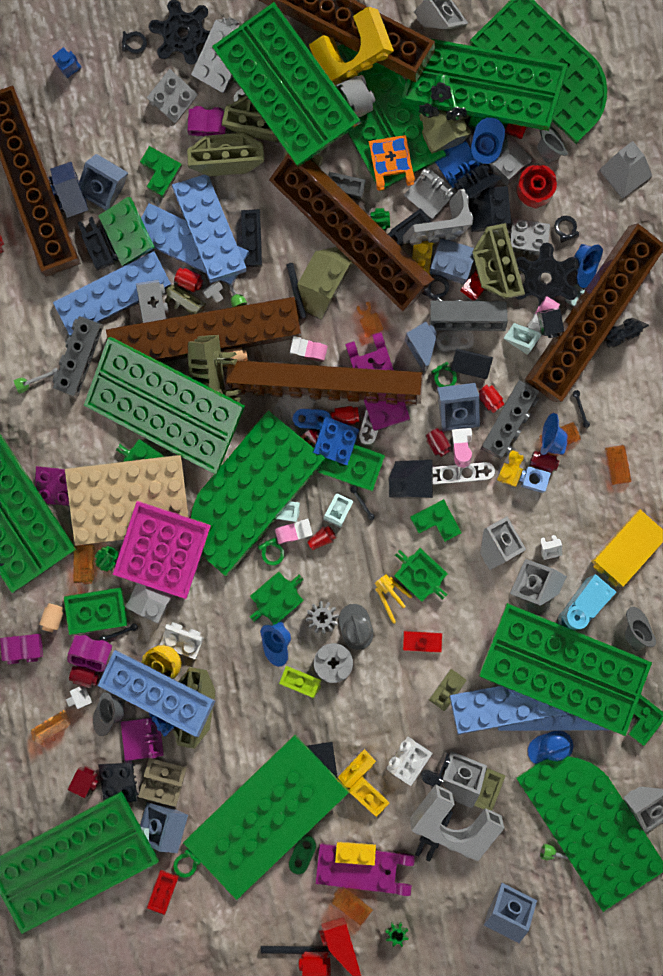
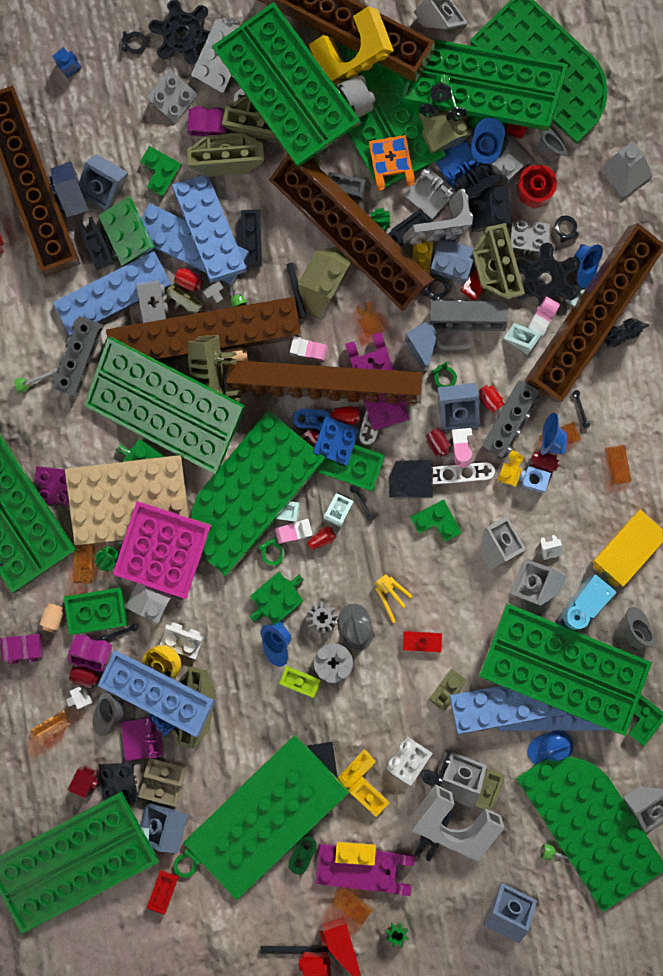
green plate [394,548,448,602] -> none
black slope [451,348,493,379] -> none
black brick [536,308,565,338] -> none

